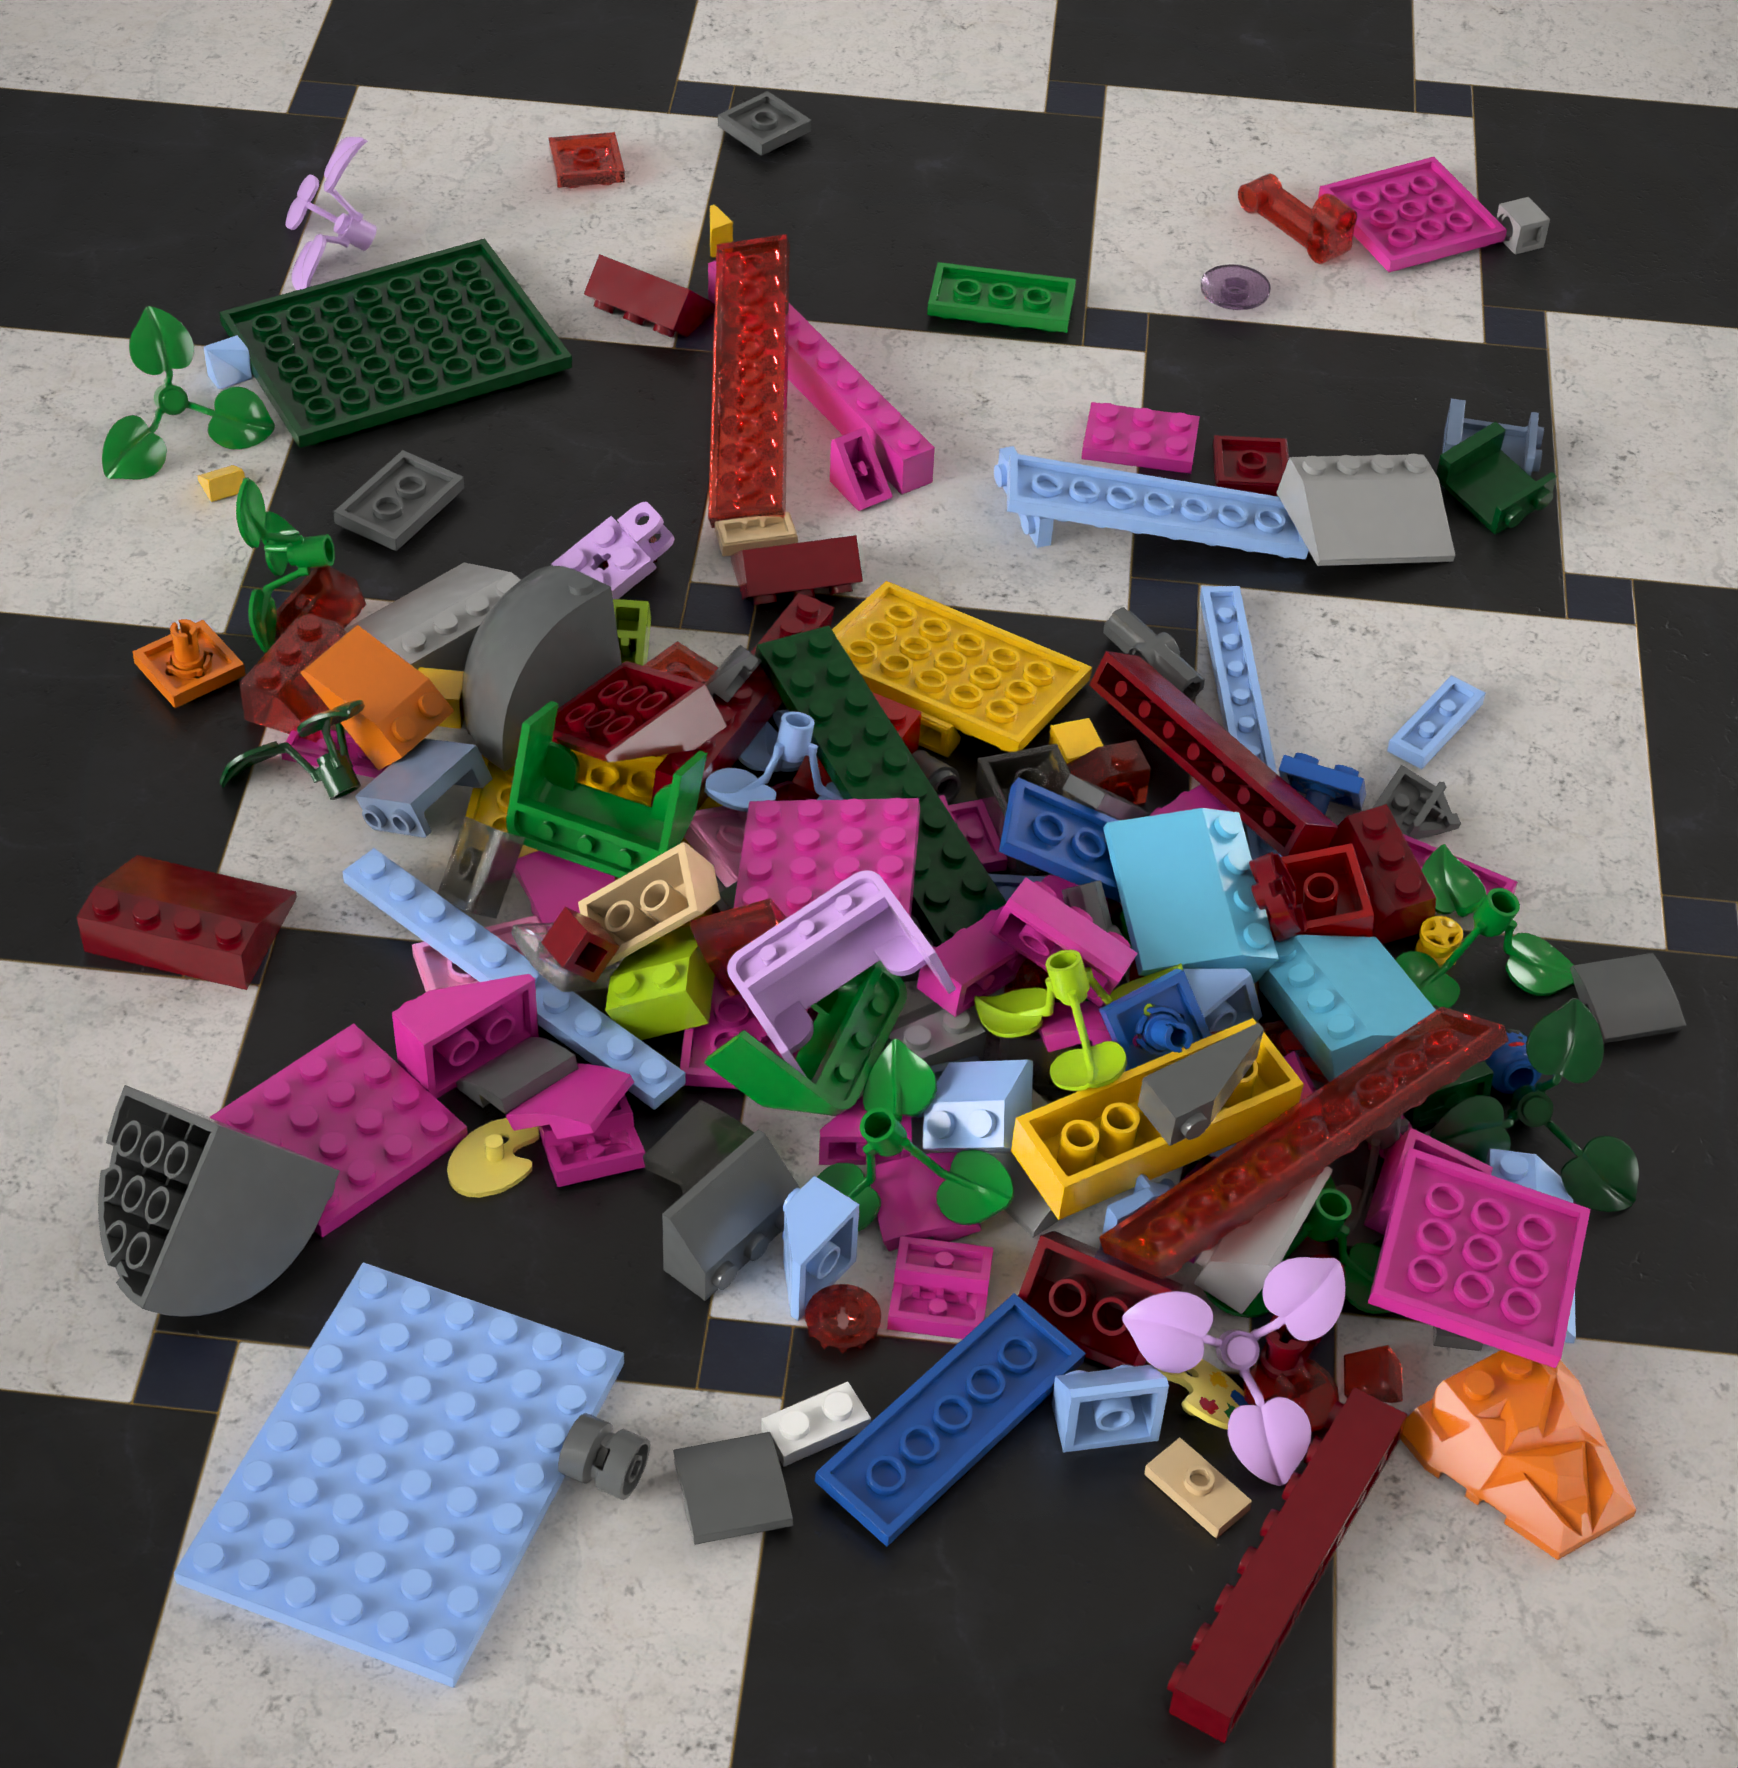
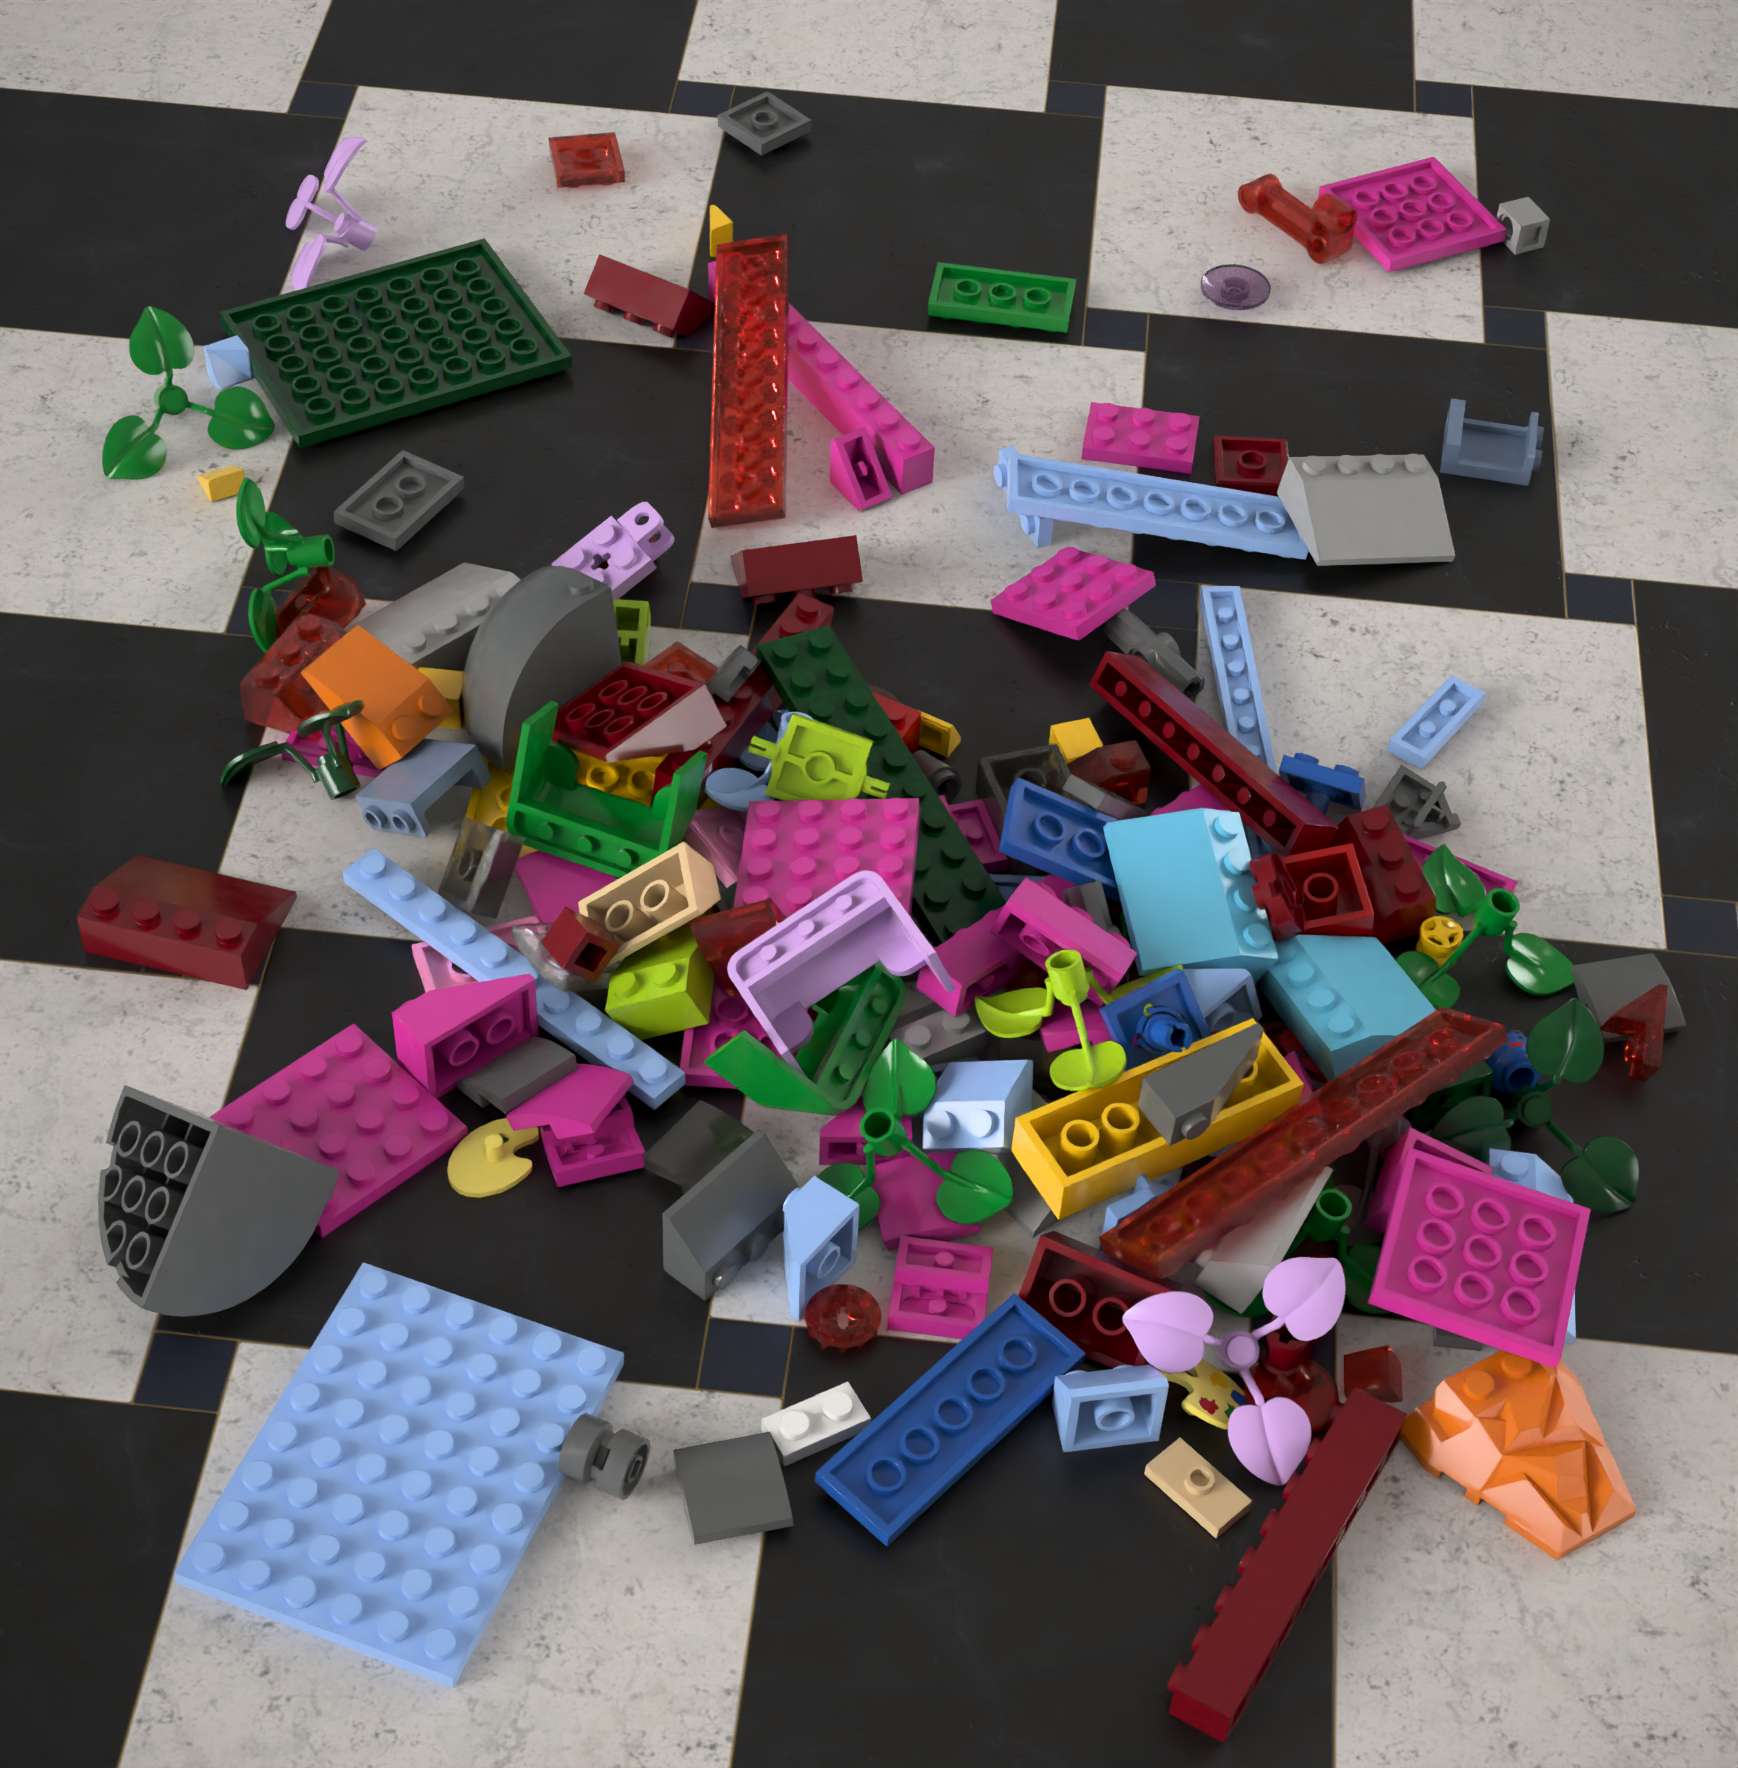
orange plate [132,619,246,708] -> none
tan plate [715,512,798,556] -> none
yellow plate [832,581,1092,755] -> none
dark green panel [1436,421,1557,535] -> none
none -> lime plate [748,713,890,801]
none -> dark pink plate [990,547,1156,641]
none -> clear red slope [1600,984,1668,1082]

